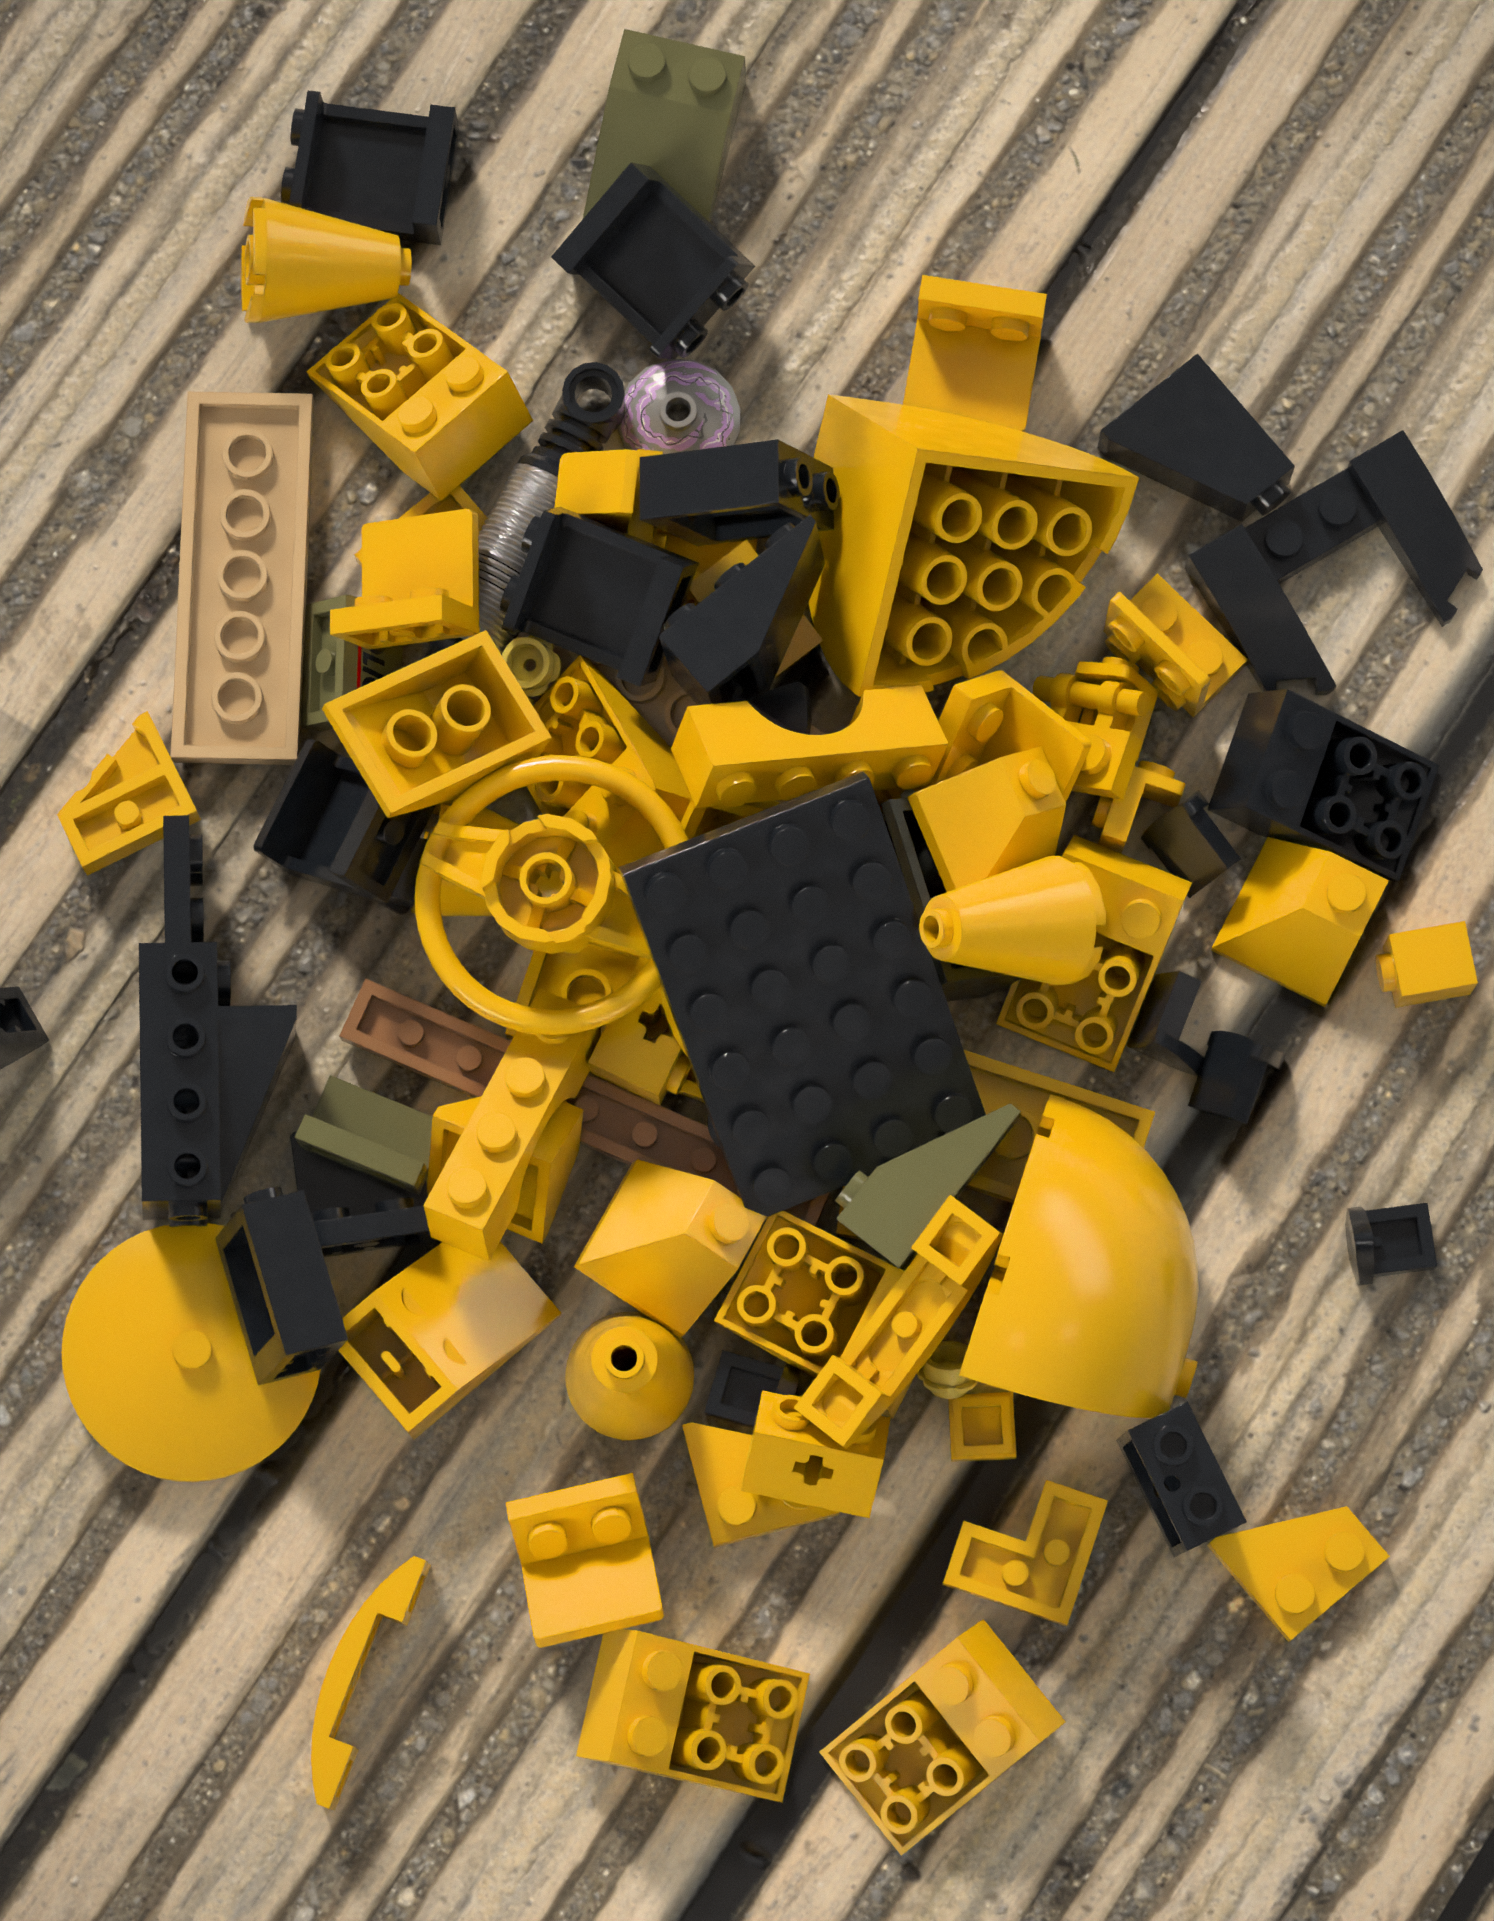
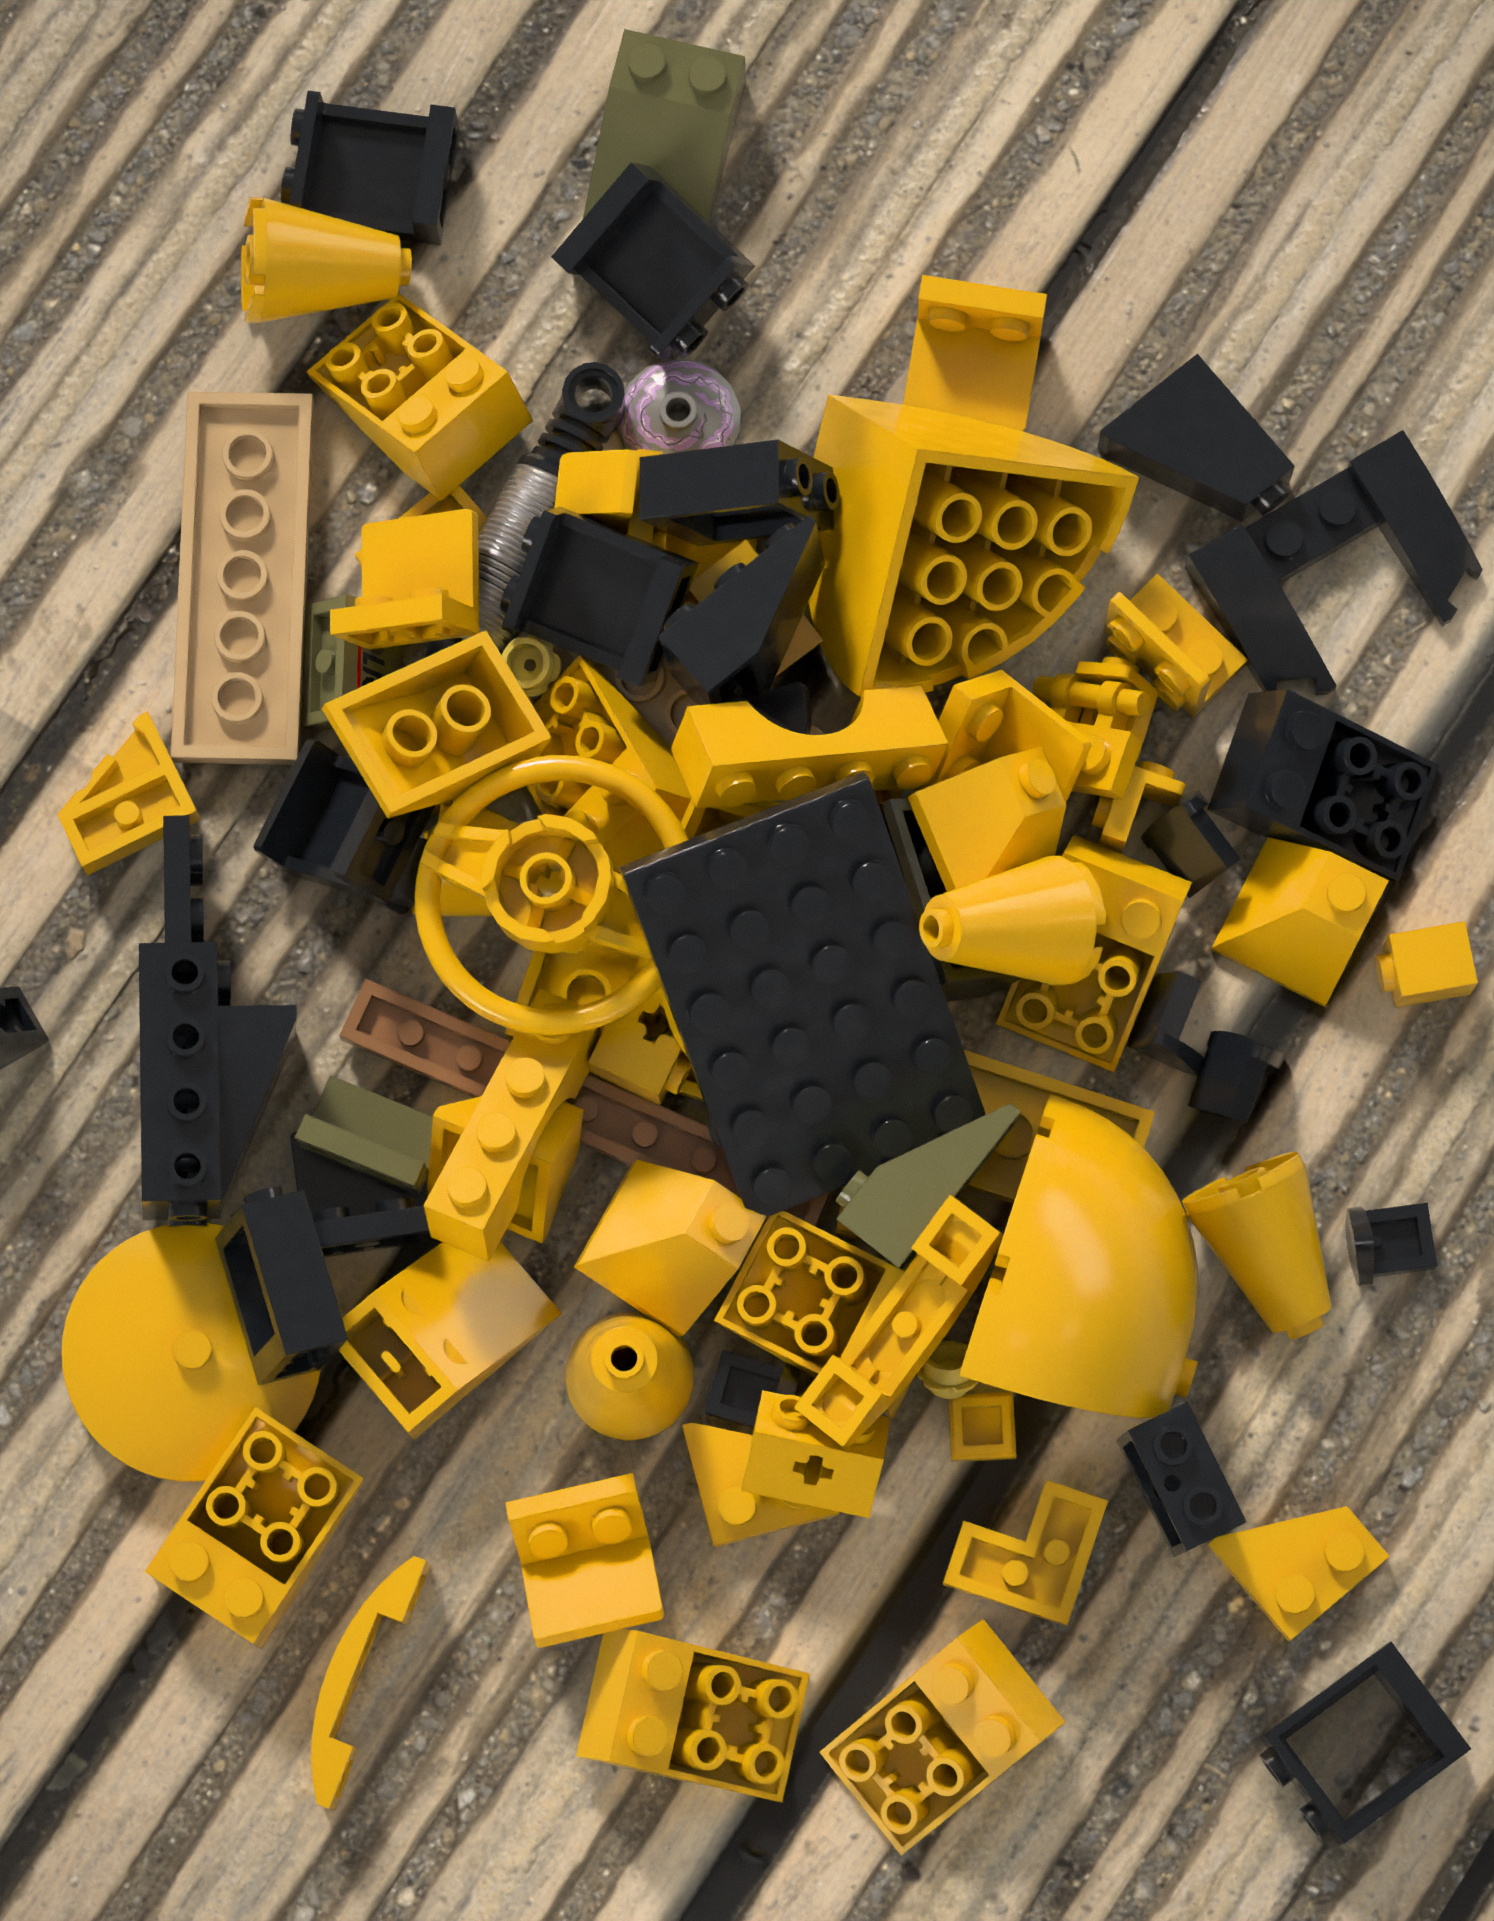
none -> yellow slope [144,1407,364,1649]
none -> yellow cone [1182,1151,1332,1340]
none -> black window [1259,1641,1471,1845]

